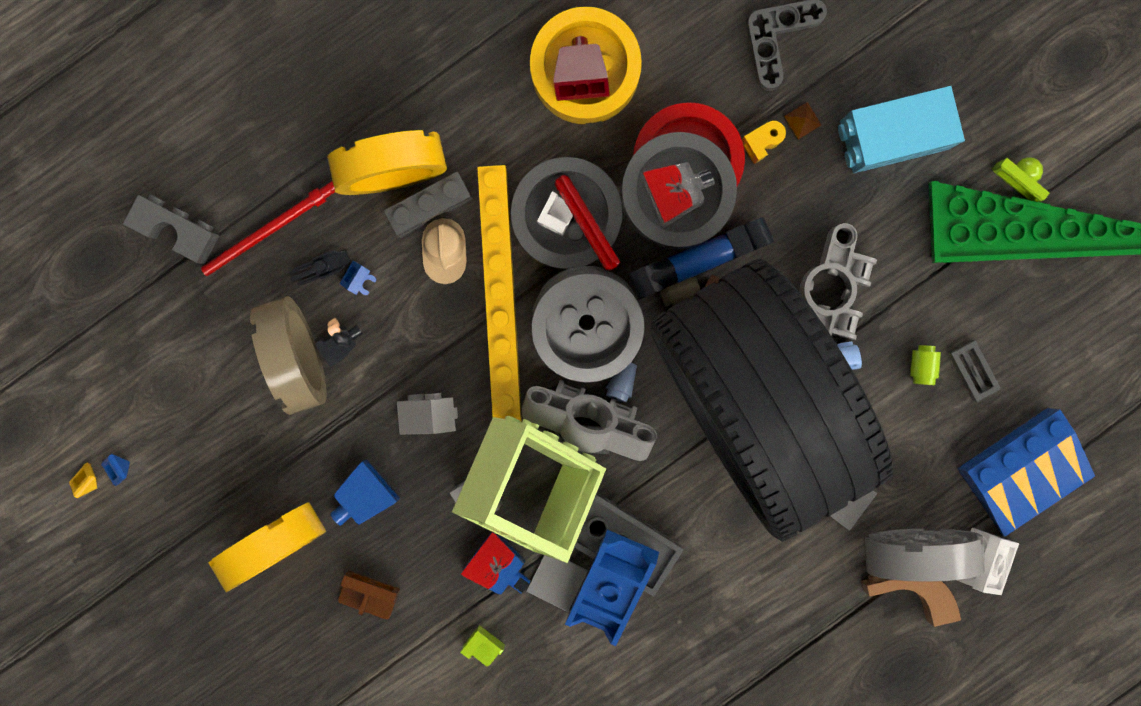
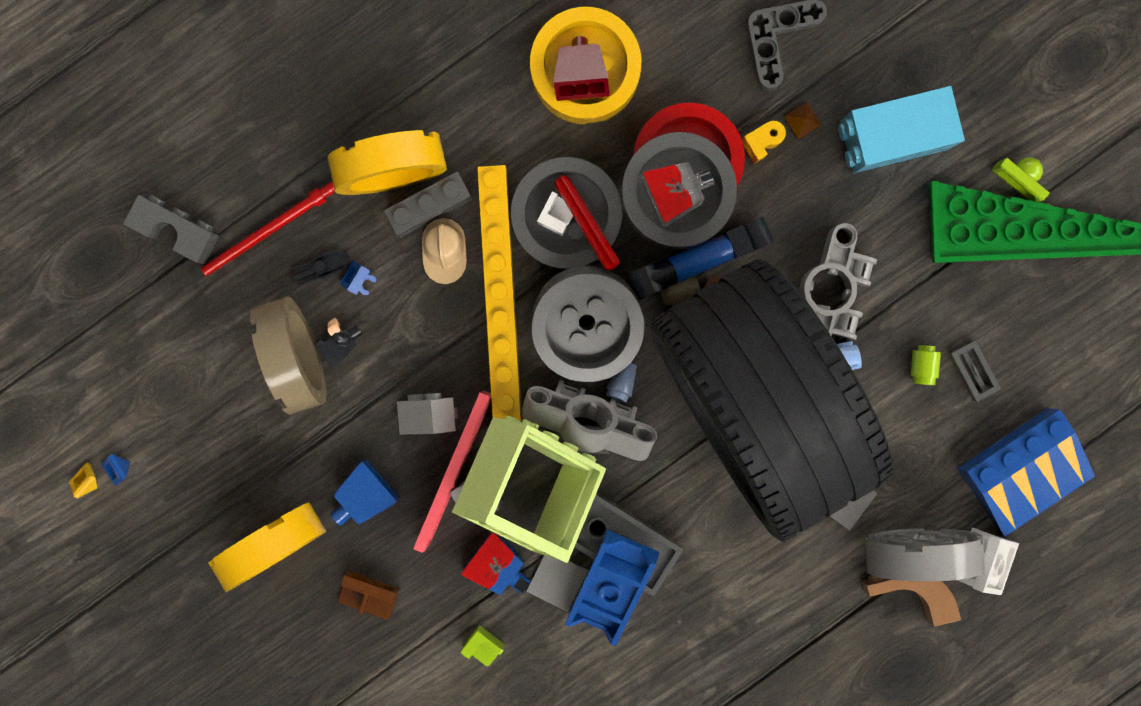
none -> coral tile [413,391,492,553]

